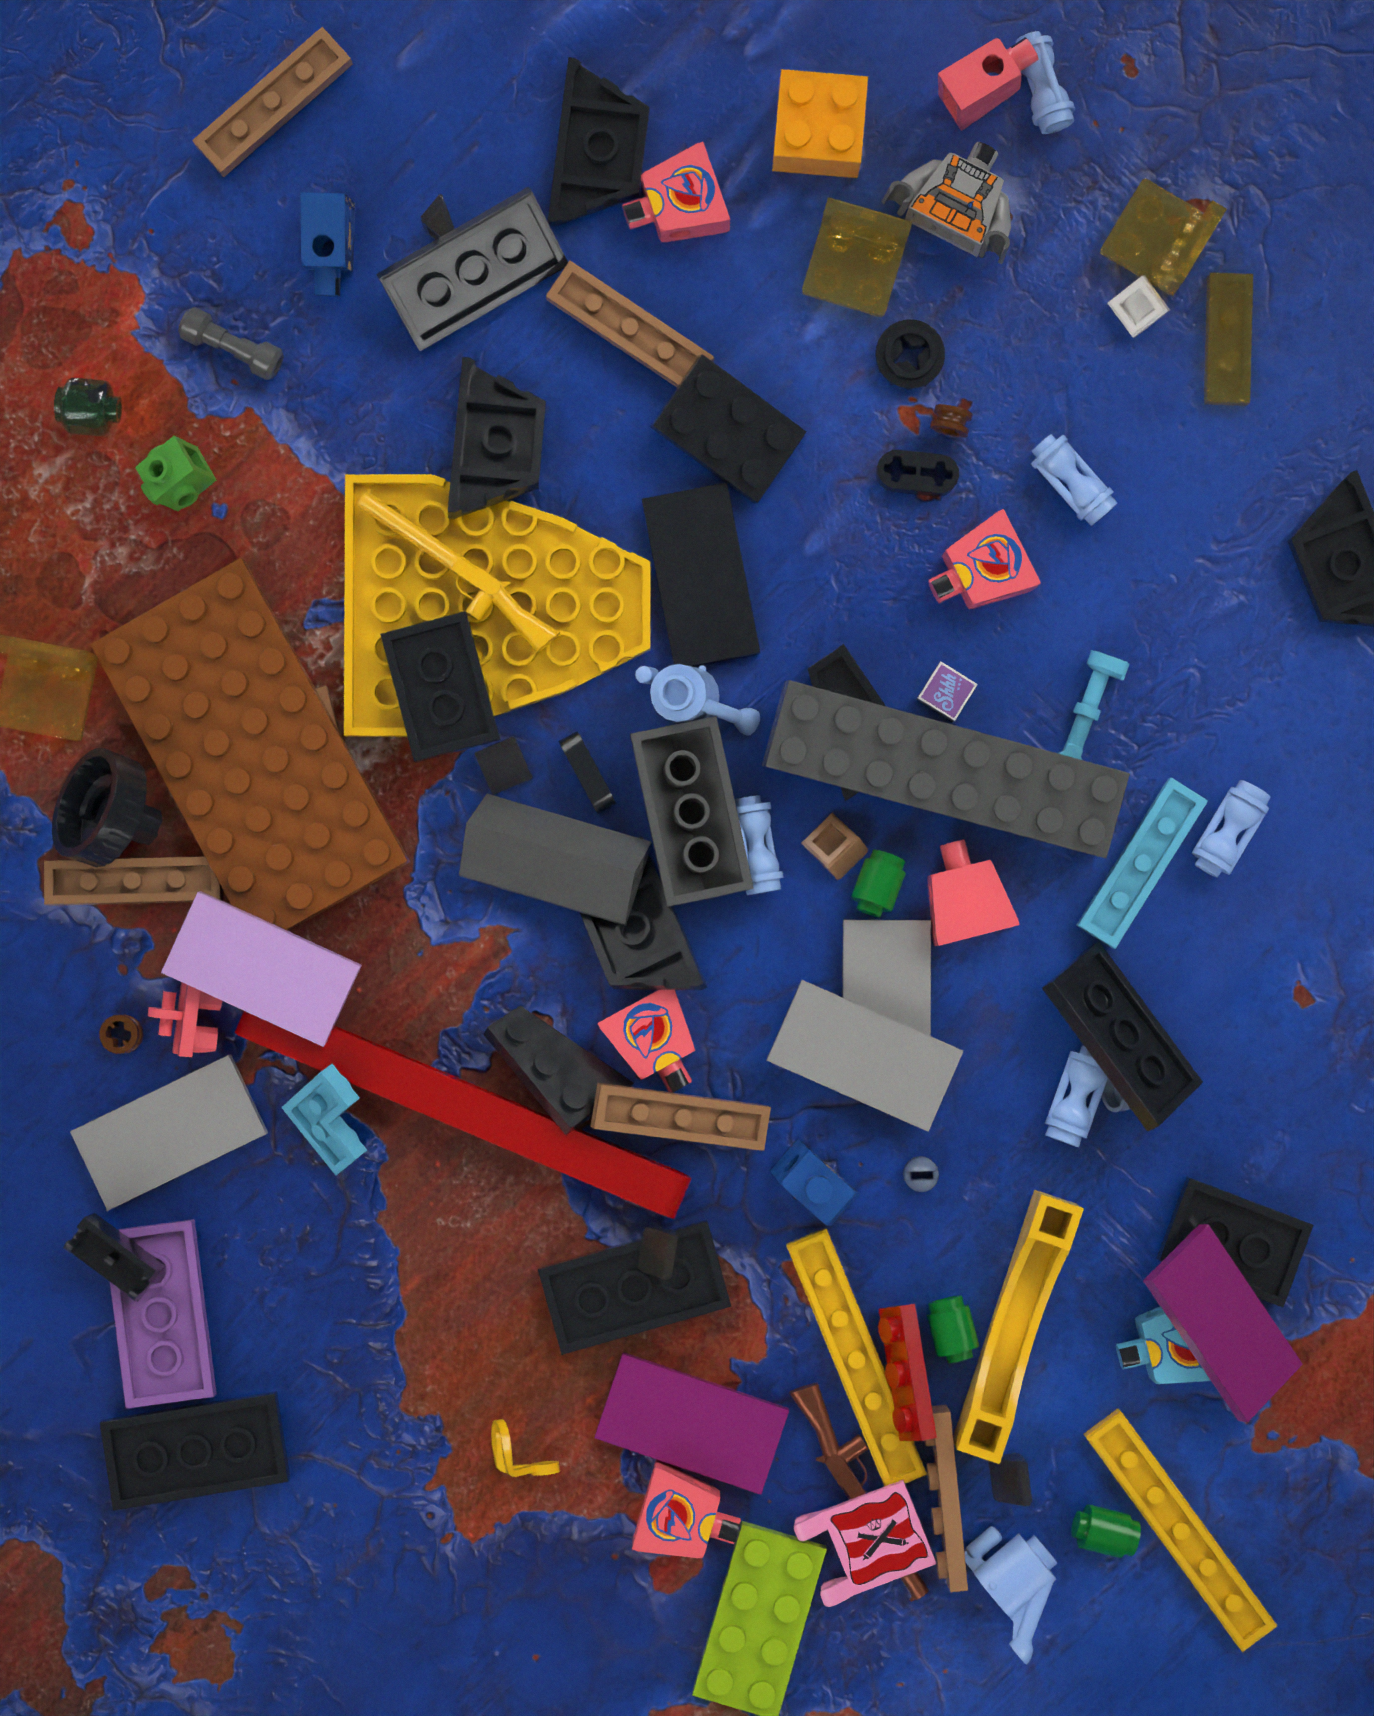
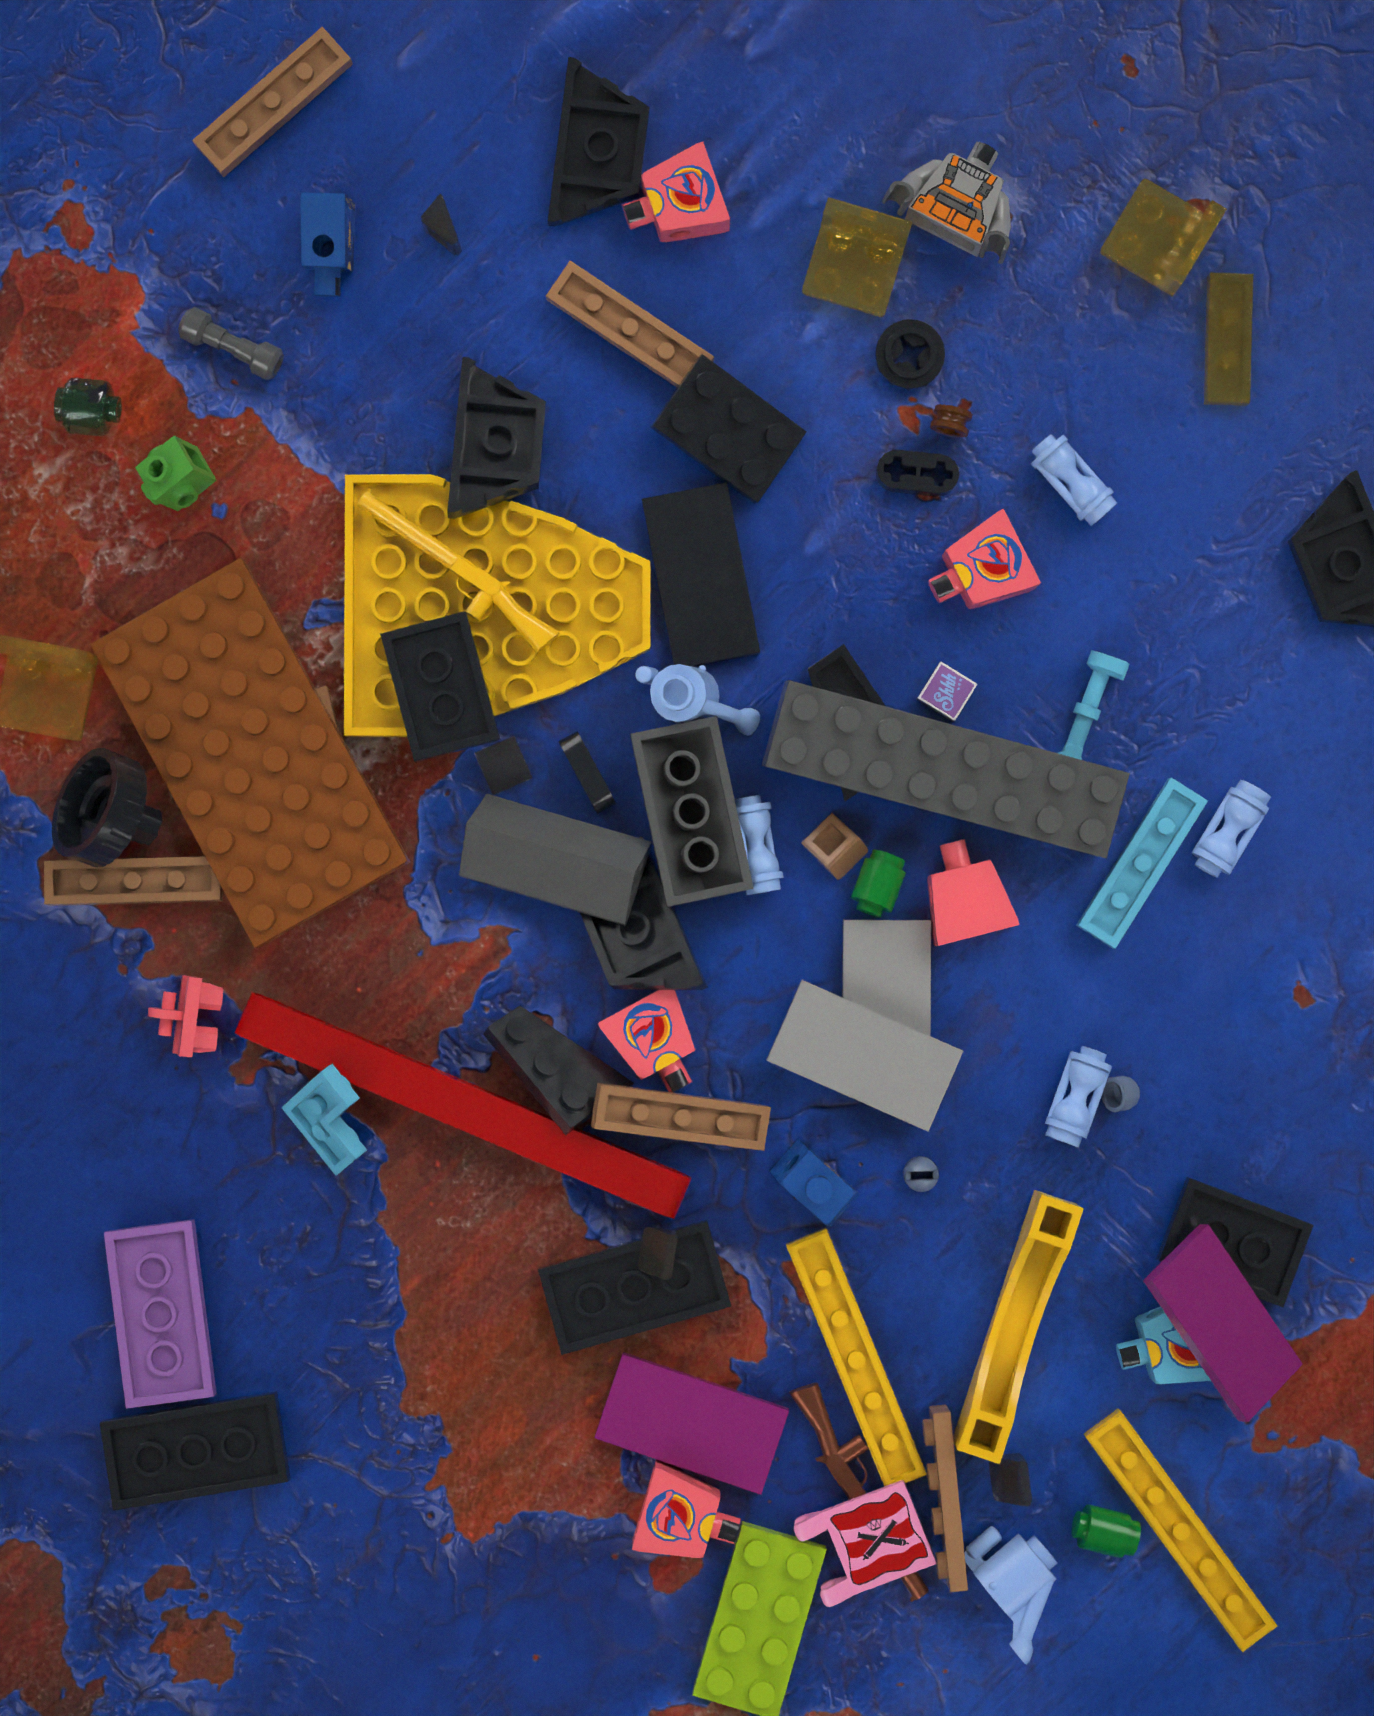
black hinge [63,1213,165,1302] -> none
light grey tile [70,1054,268,1211] -> none
reddish brown bush [99,1014,144,1054] -> none
lavender tile [161,891,362,1047] -> none
tile [376,187,568,351] -> none
yellow piece [491,1419,560,1477] -> none
light orange brick [772,69,868,178] -> none
red plate [878,1304,937,1441] -> none
green brick [926,1295,980,1363] -> none
coral torso [938,37,1039,131] -> none
light blue piece [1015,31,1075,134] -> none
black plate [1042,941,1203,1131] -> none
white tile [1108,275,1170,338] -> none

